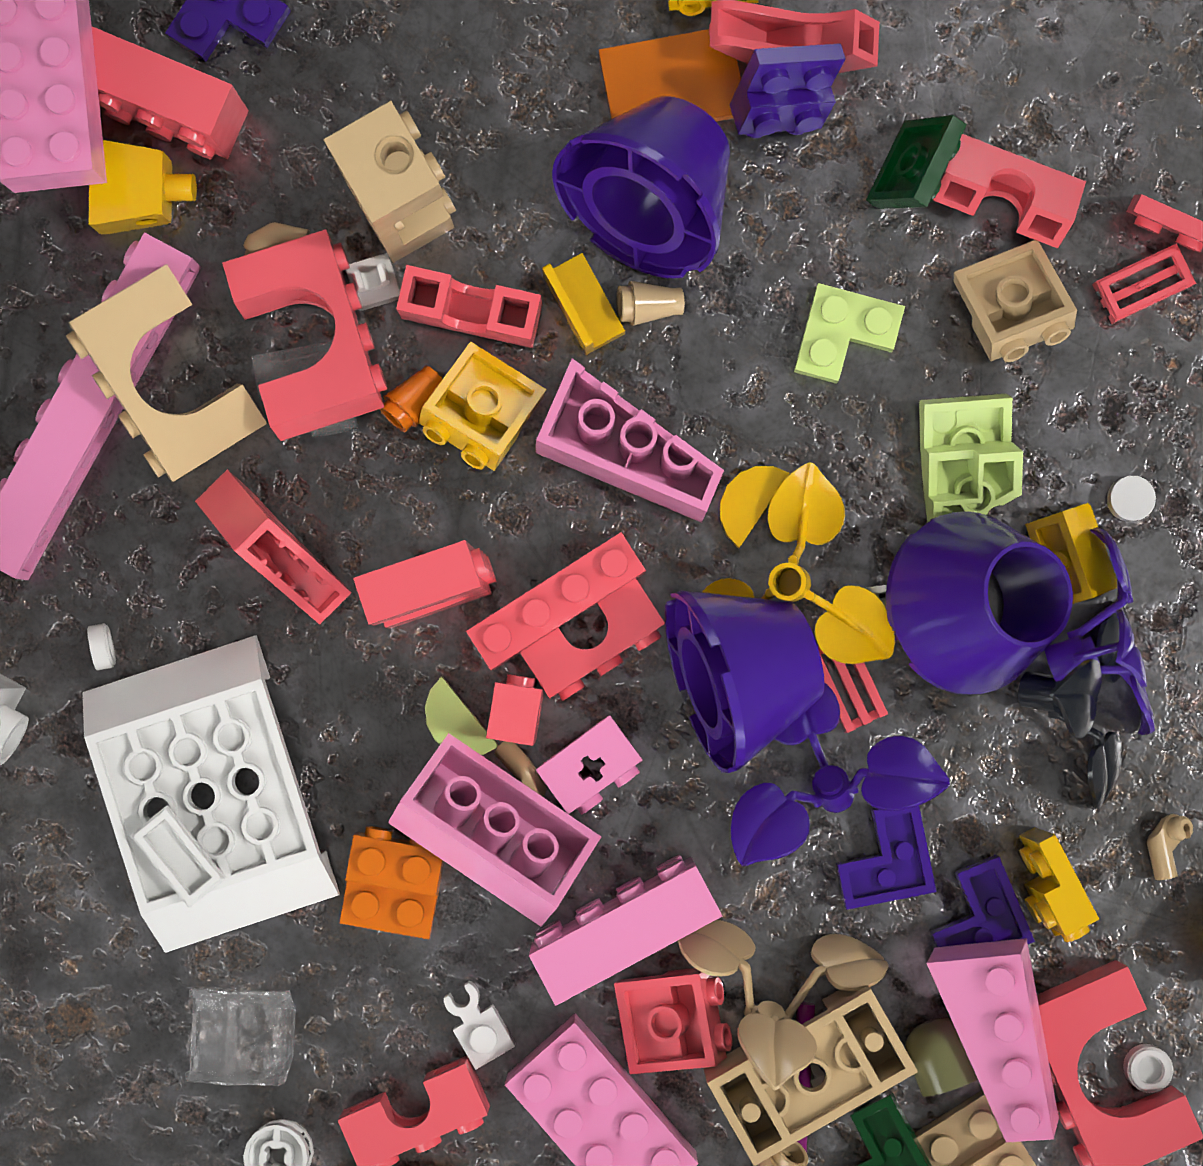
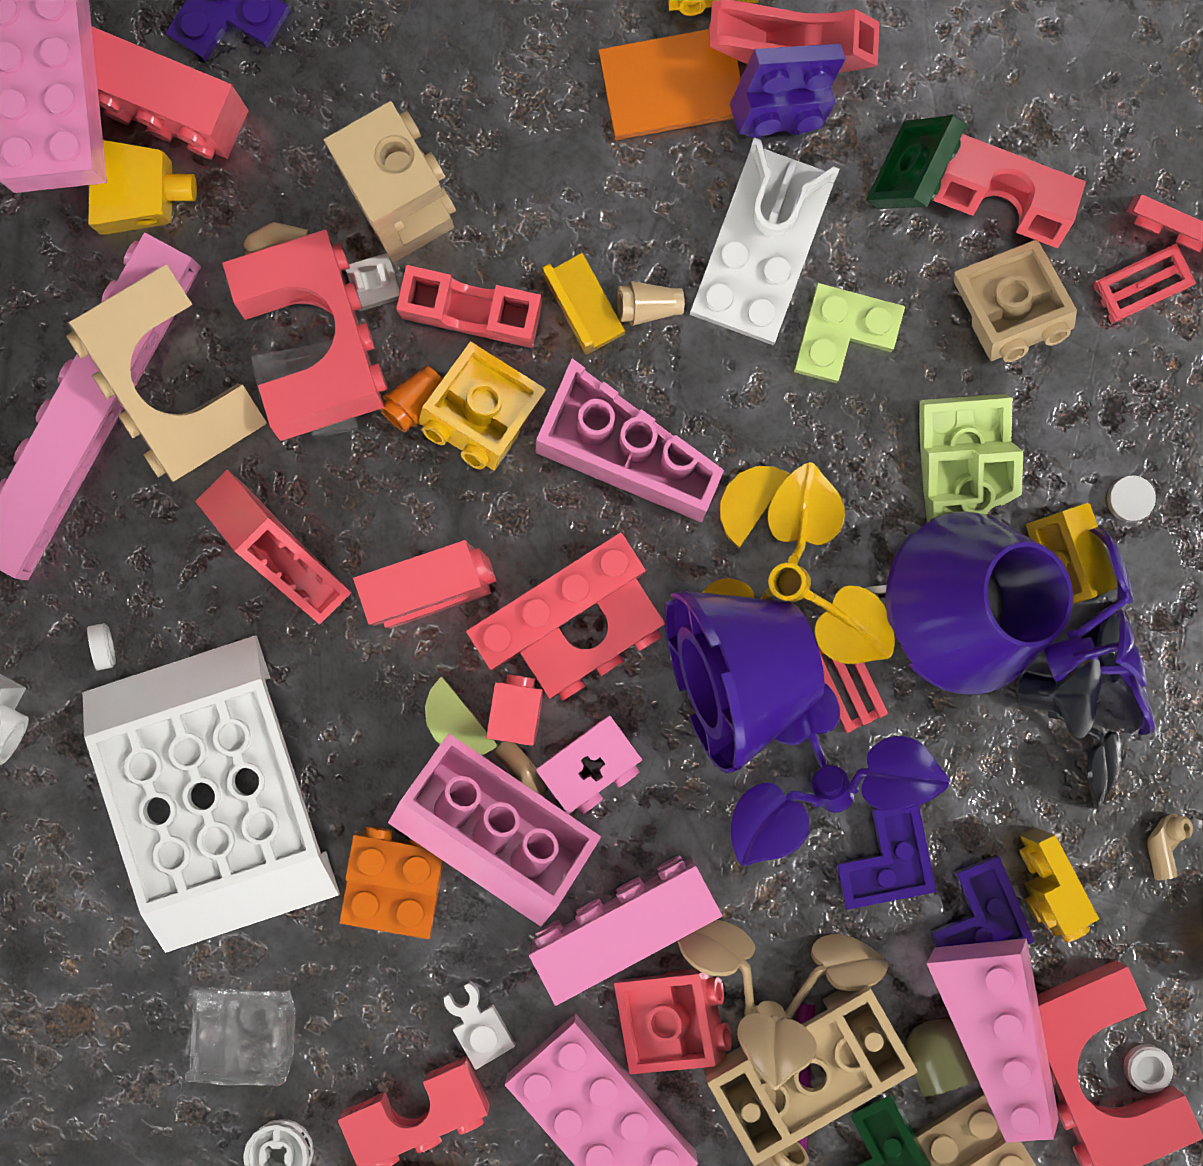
white tile [130,805,226,908] -> none
dark purple cone [552,96,730,278] -> none
none -> white plate [690,137,840,345]

